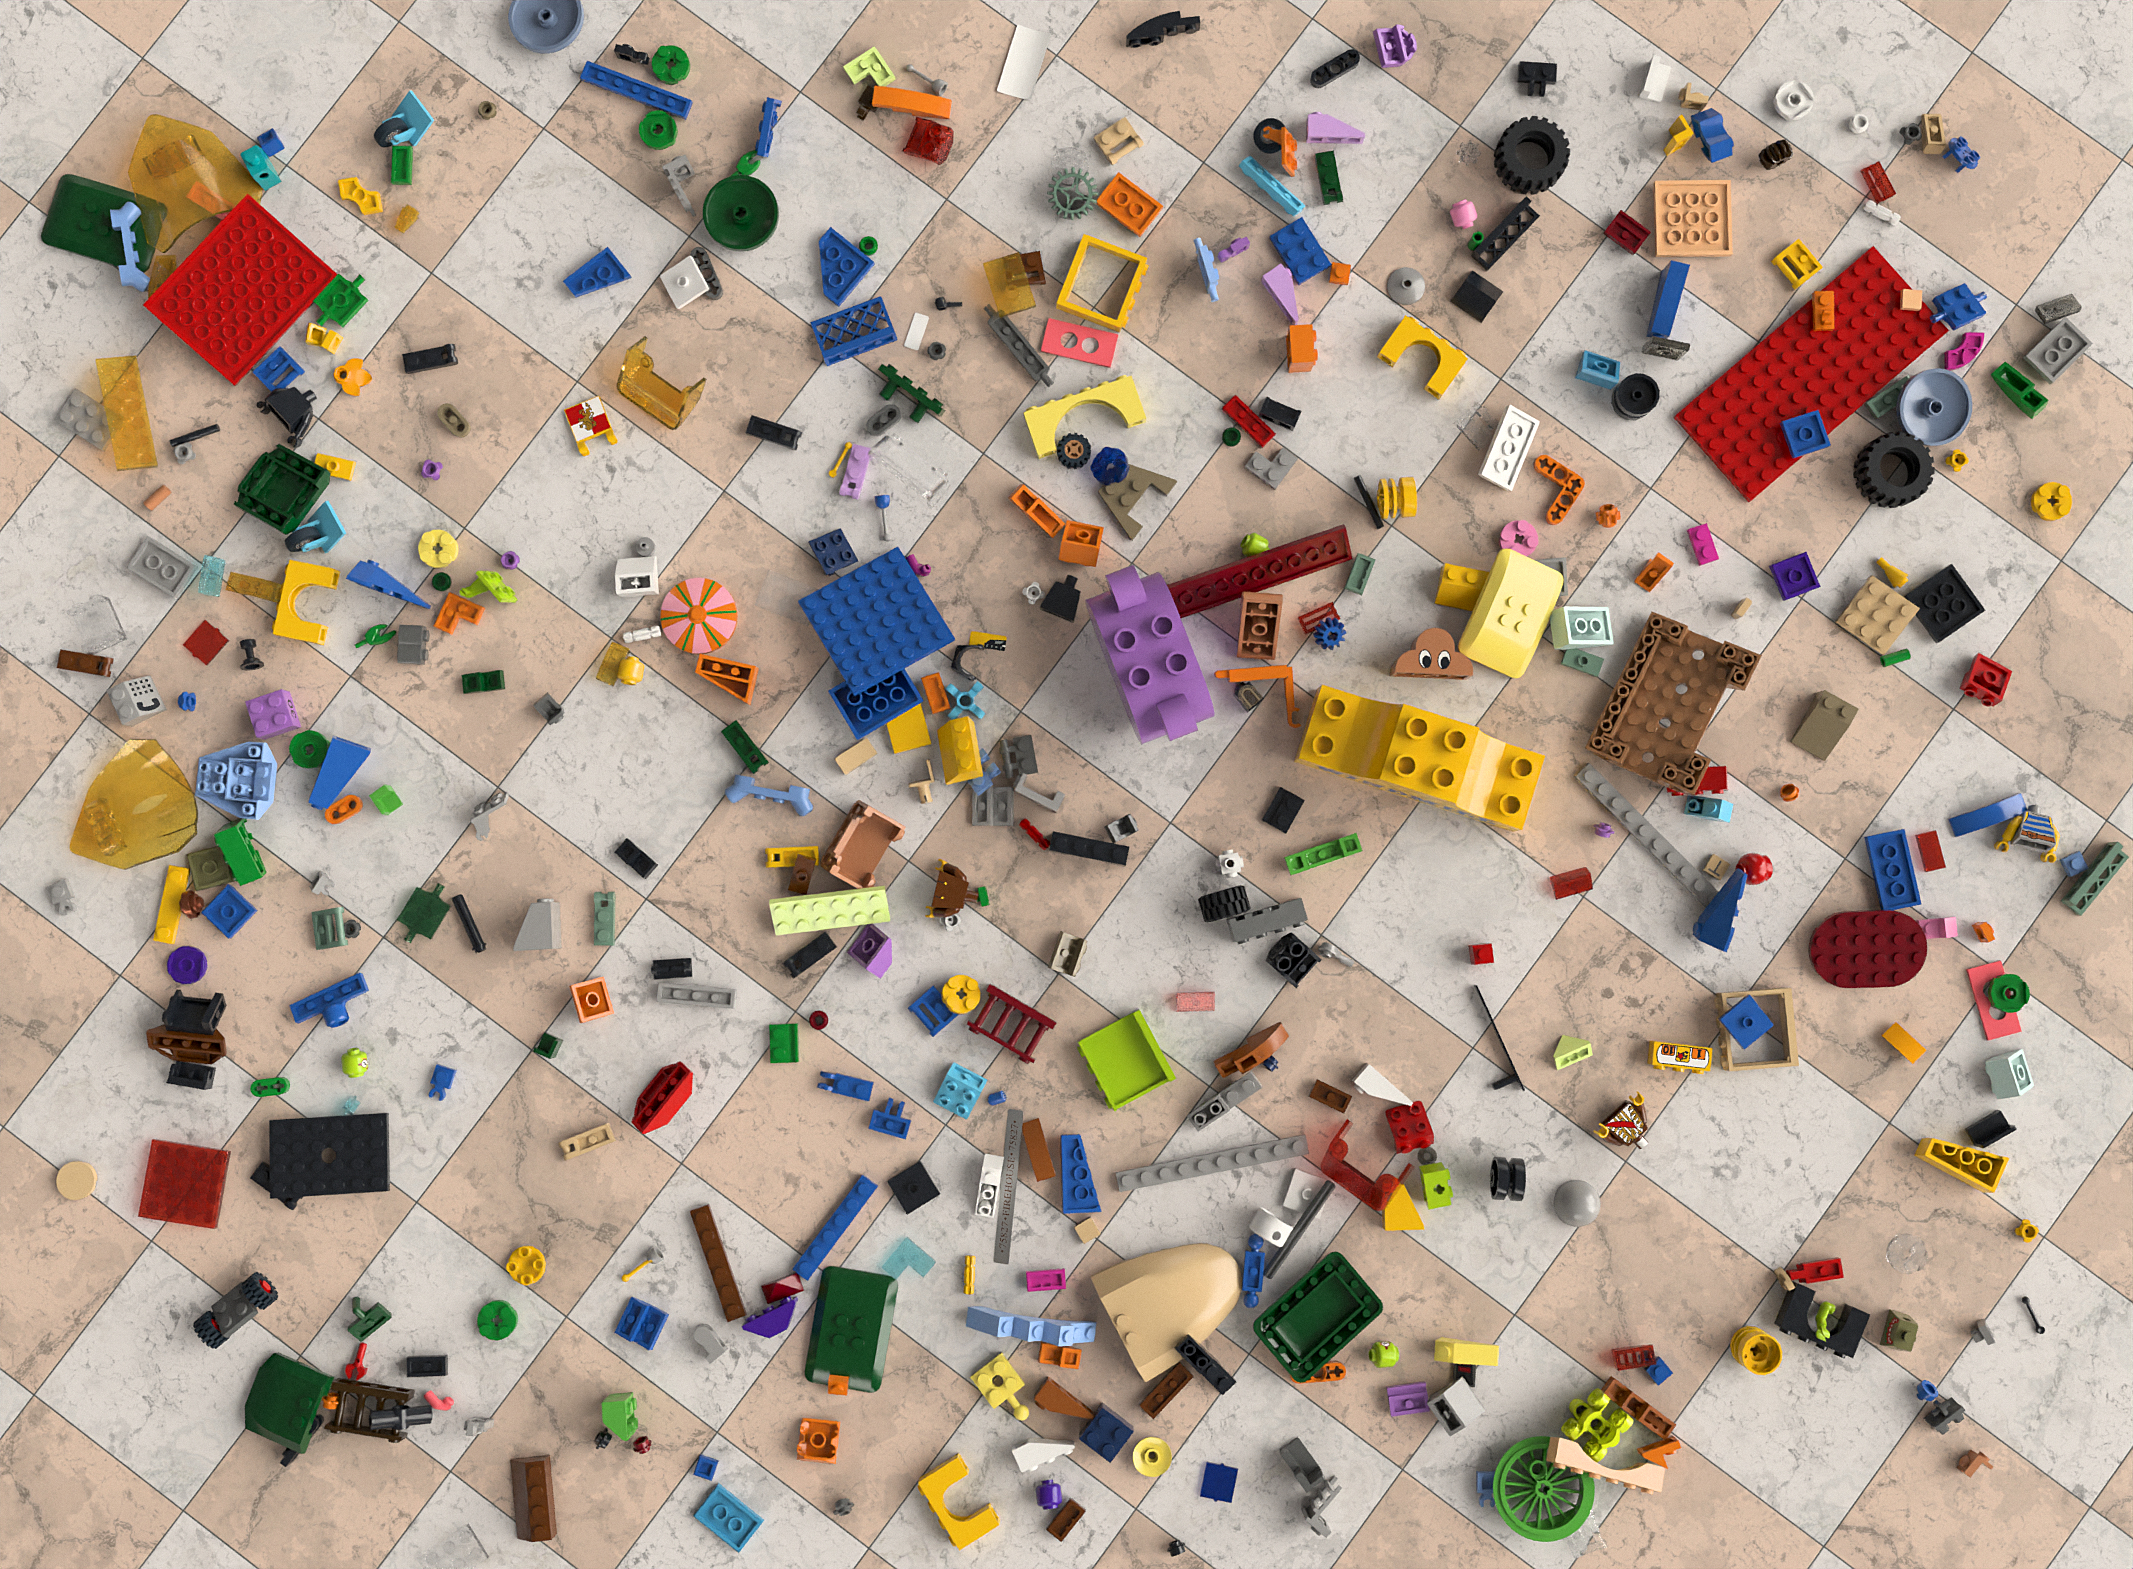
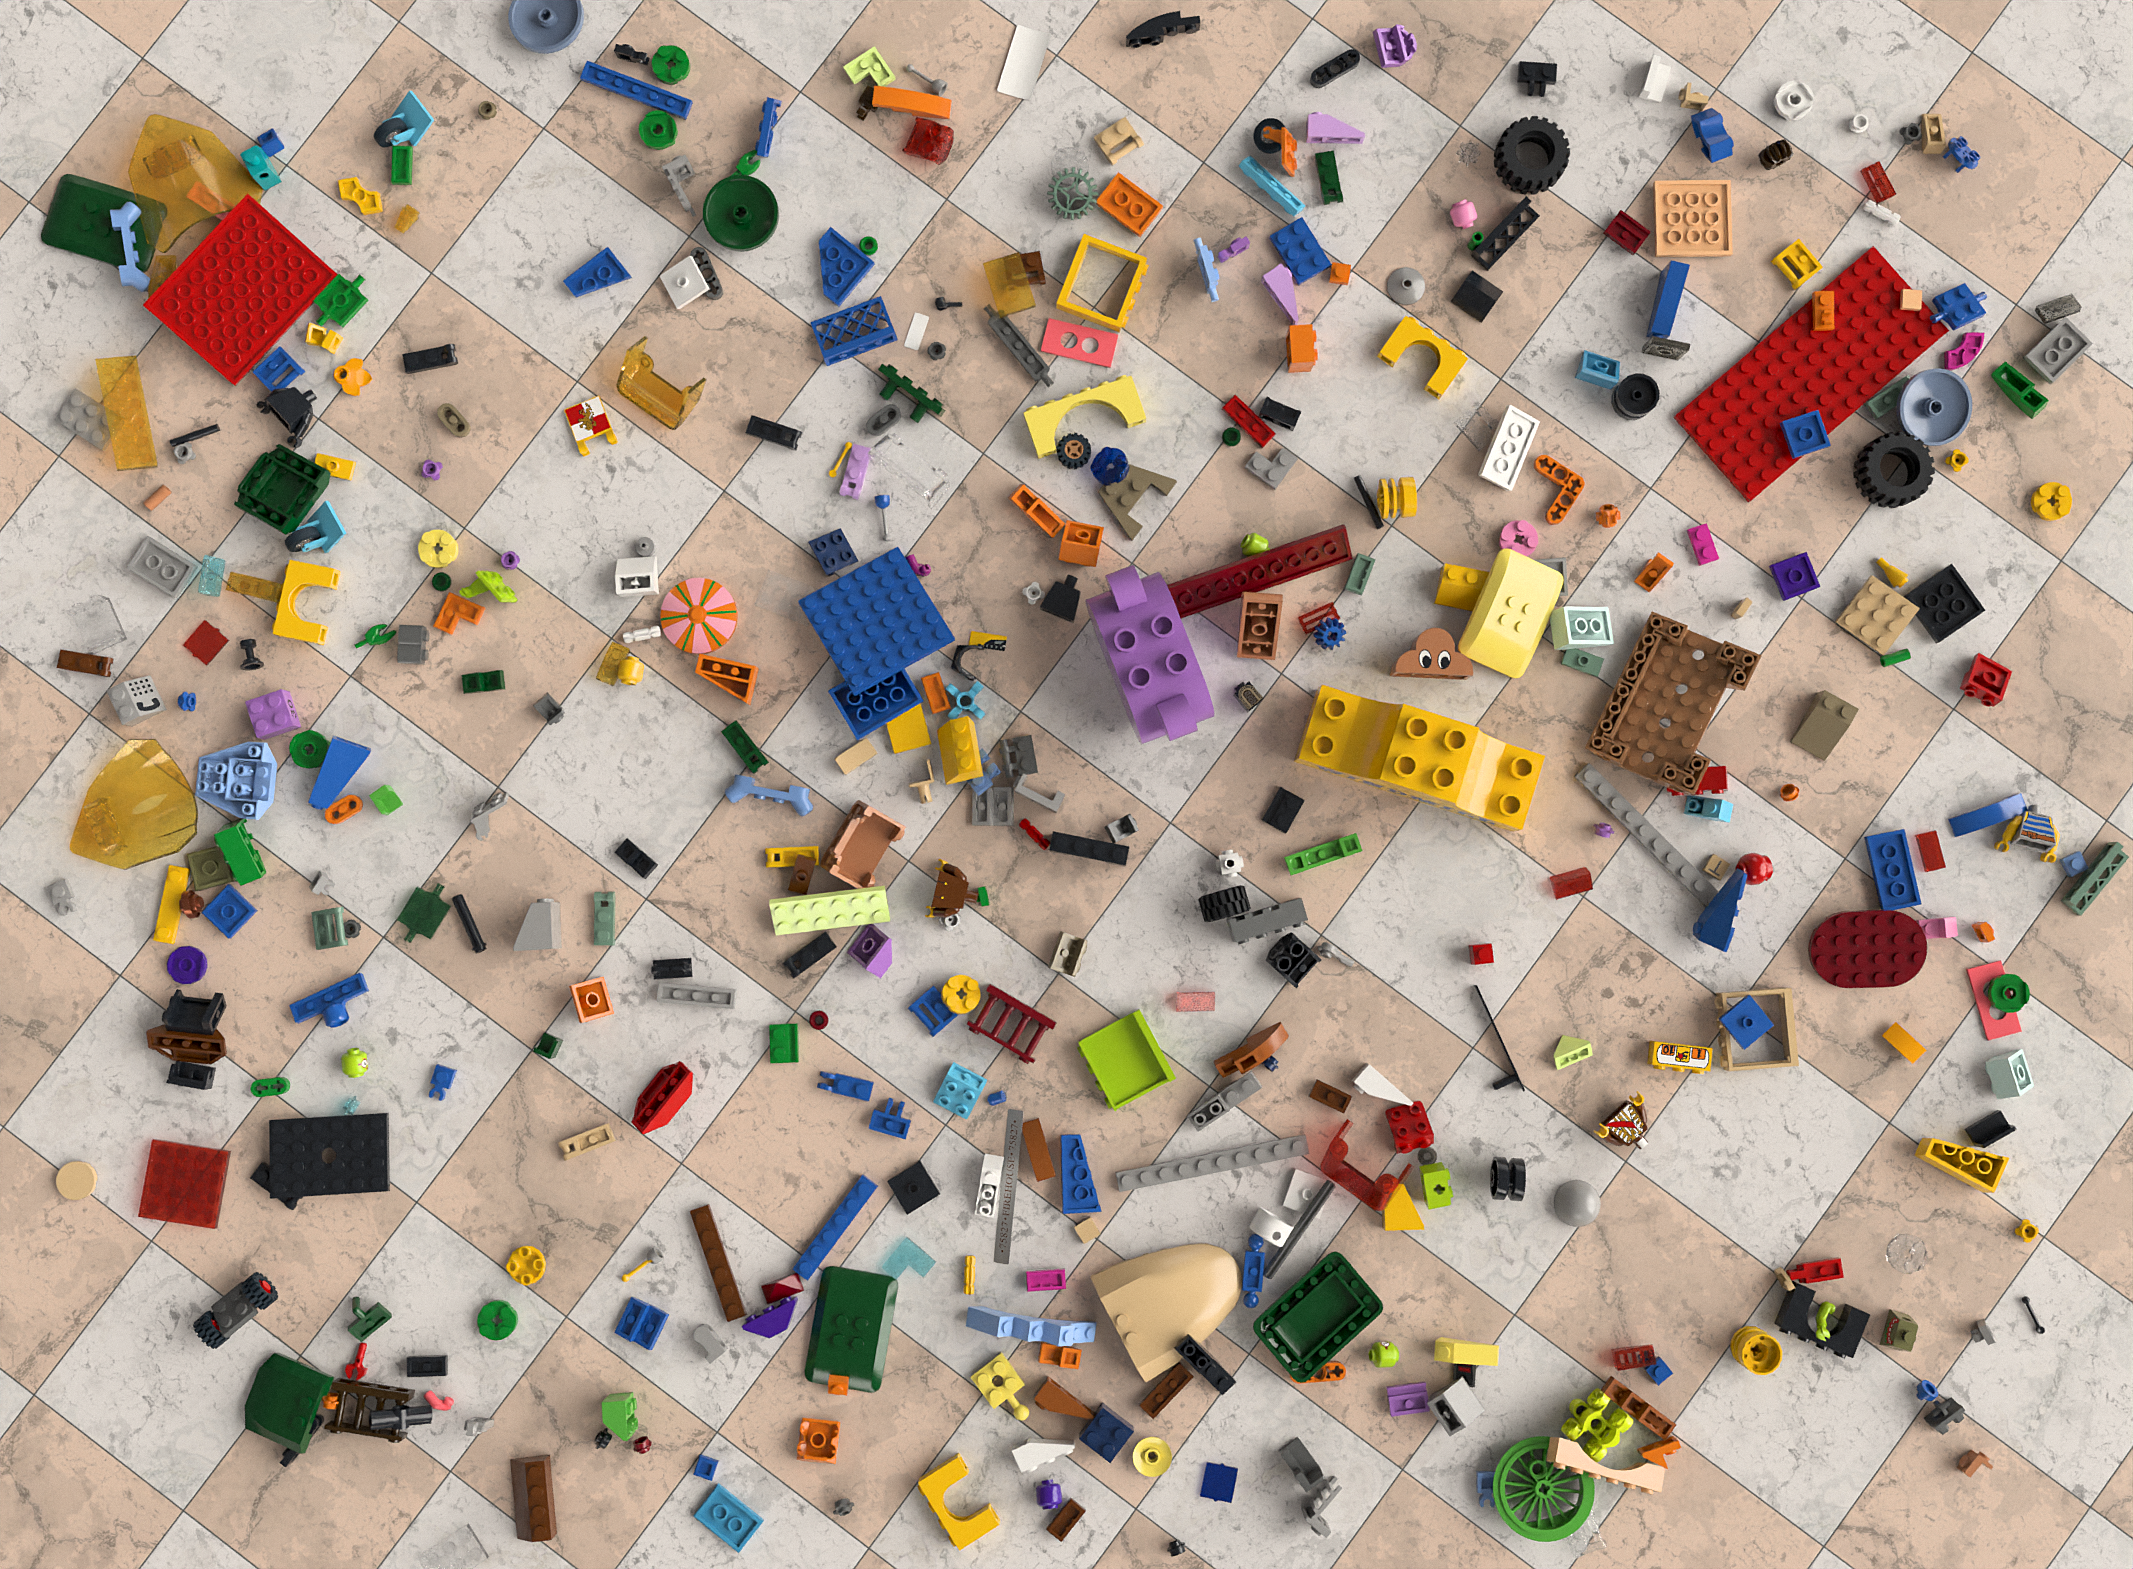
blue wedge [346,559,431,609] -> none
orange hinge [1214,665,1301,728] -> none
yellow panel [1663,114,1694,156] -> none

